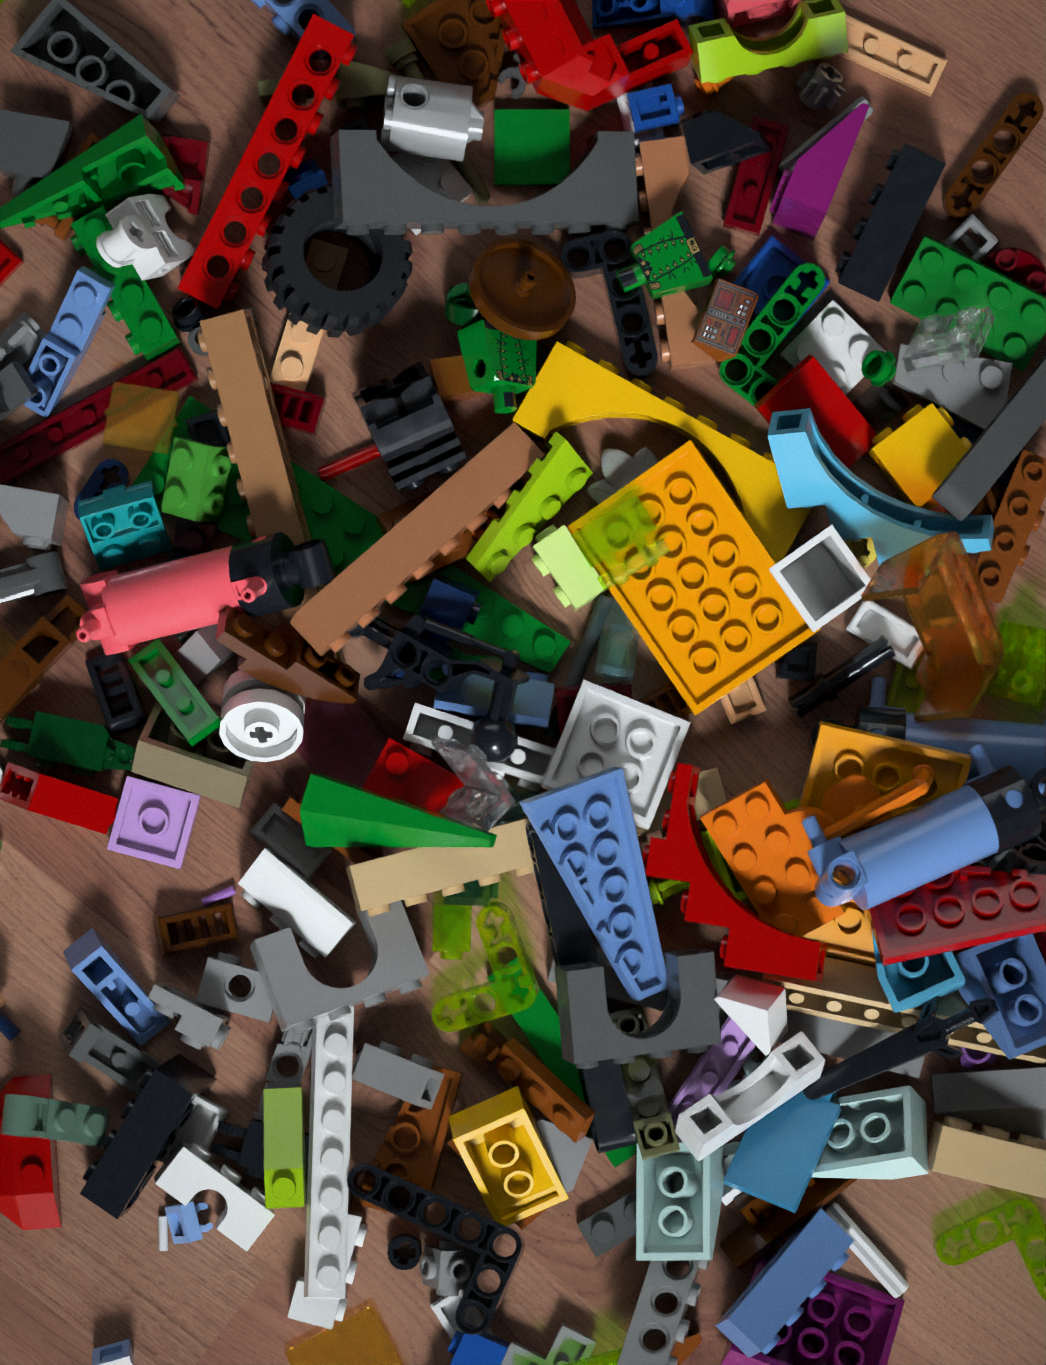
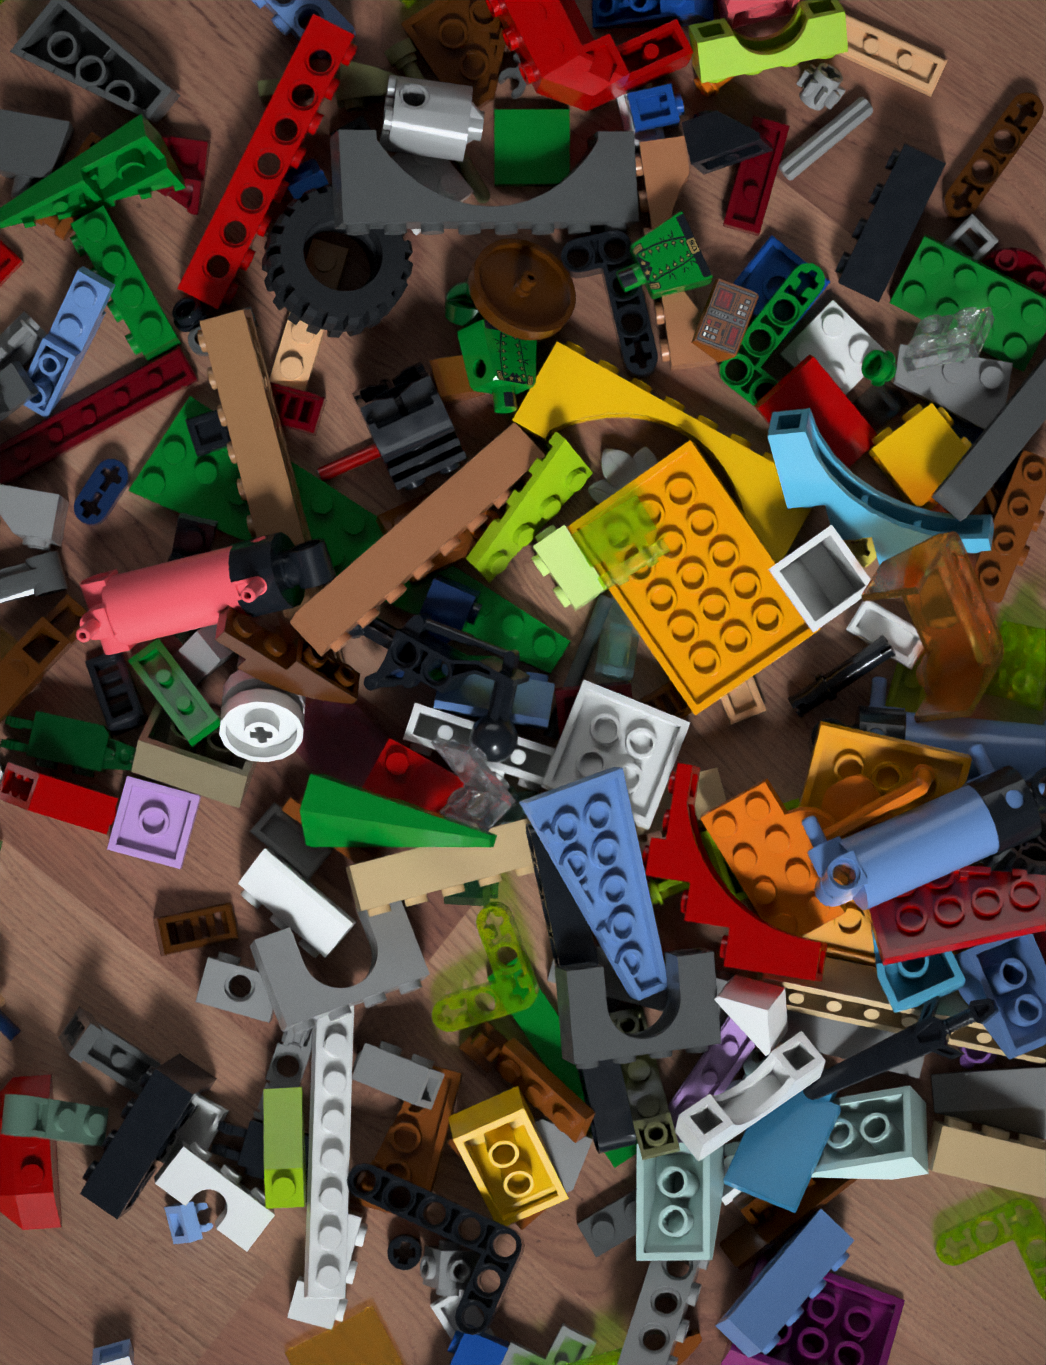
medium blue slope [63,928,170,1046] -> none
teal plate [78,480,172,570] -> none
white piece [96,194,195,281] -> none
clear yellow piece [102,382,180,454] -> none
light grey plate [148,982,231,1050] -> none
white piece [158,1216,168,1251] -> none
bright green bracket [161,437,231,522] -> none
medium lavender piece [201,885,236,907] -> none
clear neon green bracket [432,905,472,960] -> none
green plate [706,244,737,279] -> none
magenta slope [769,103,870,241] -> none
black tile [776,643,817,681] -> none
white axle [824,1202,909,1298] -> none

